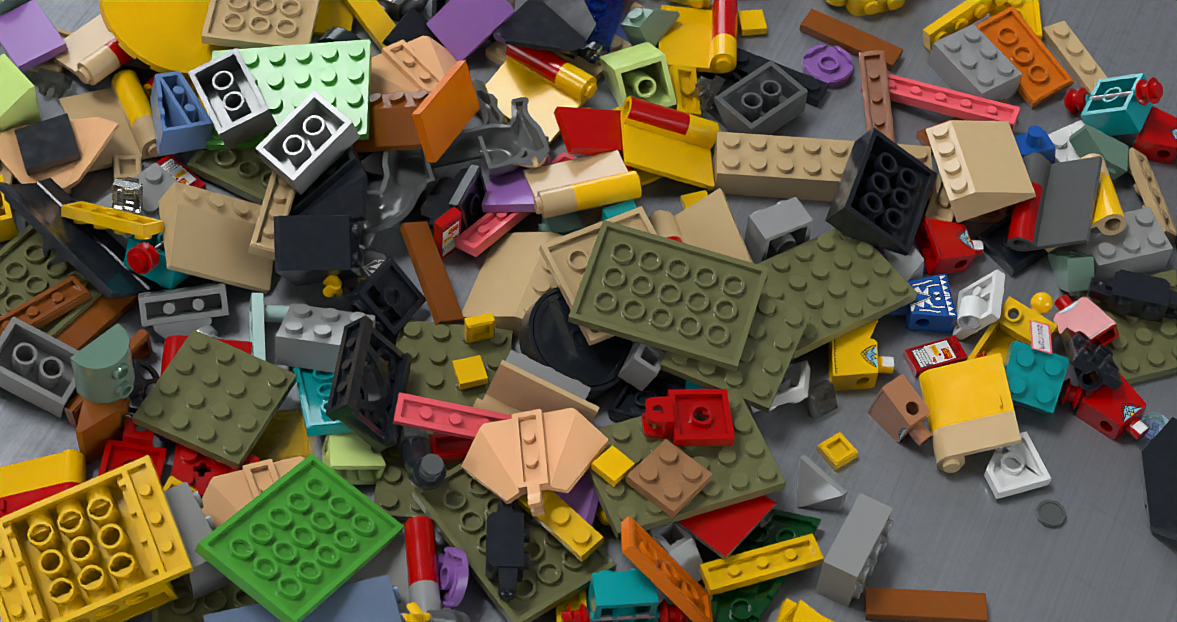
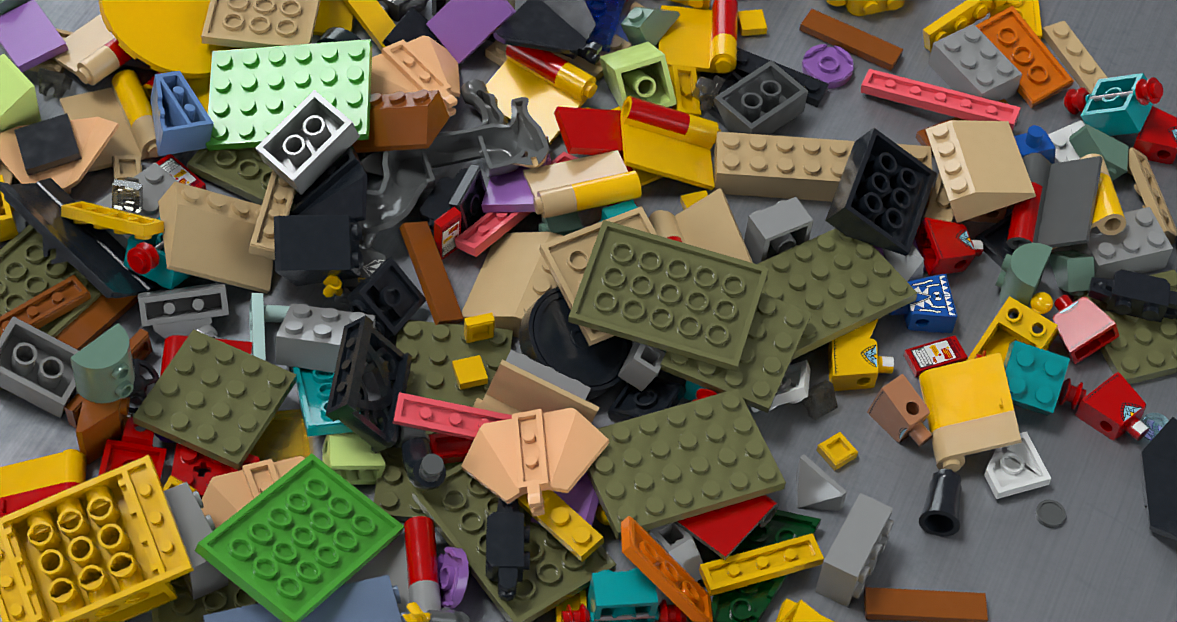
dark grey brick [188,48,277,150] -> none
orange tile [412,60,480,163] -> none
yellow tile [591,445,635,487] -> none
medium nougat plate [626,439,713,518] -> none
red plate [641,389,735,446] -> none
dark orange tile [858,50,895,142] -> none
white plate [953,269,1005,340] -> none
clear sticker [1029,320,1052,354] -> none
black plate [1060,327,1123,391] -> none
none -> black plant [918,469,962,537]
none -> sand green brick [995,243,1053,318]

